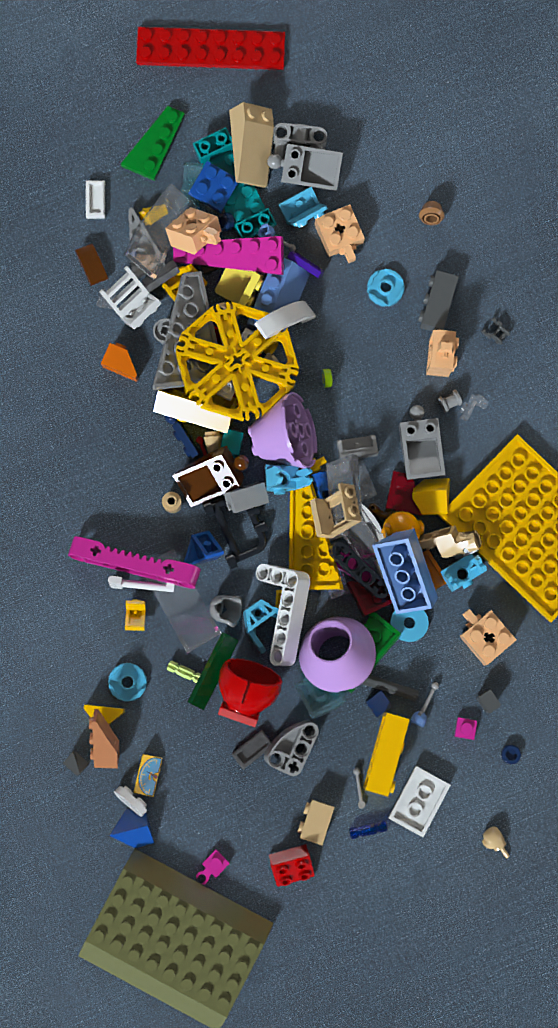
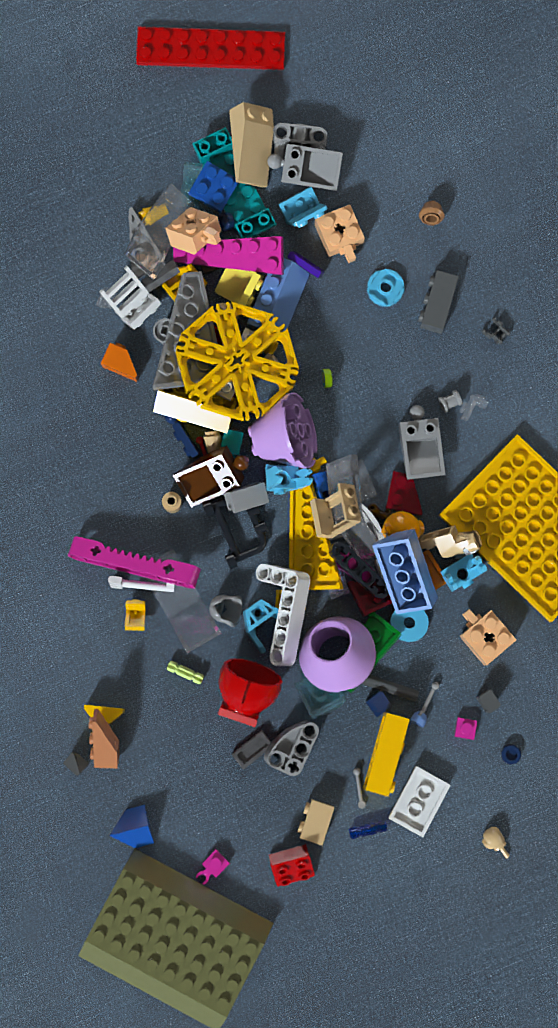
reddish brown slope [75,243,108,286] -> none
white tile [86,180,105,219] -> none
medium azure tile [108,663,147,702] -> none
white plate [114,786,147,817] -> none
green wing [120,106,185,181] -> none
slope [134,754,163,797] -> none
blue slope [183,530,224,565] -> none
dark green tile [187,632,239,710] -> none
white slope [254,301,316,339] -> none
medium blue hinge [258,224,296,251] -> none
light grey hinge [336,435,378,462] -> none
yellow slope [412,478,450,515] -> none
light nougat hinge [426,330,459,377] -> none

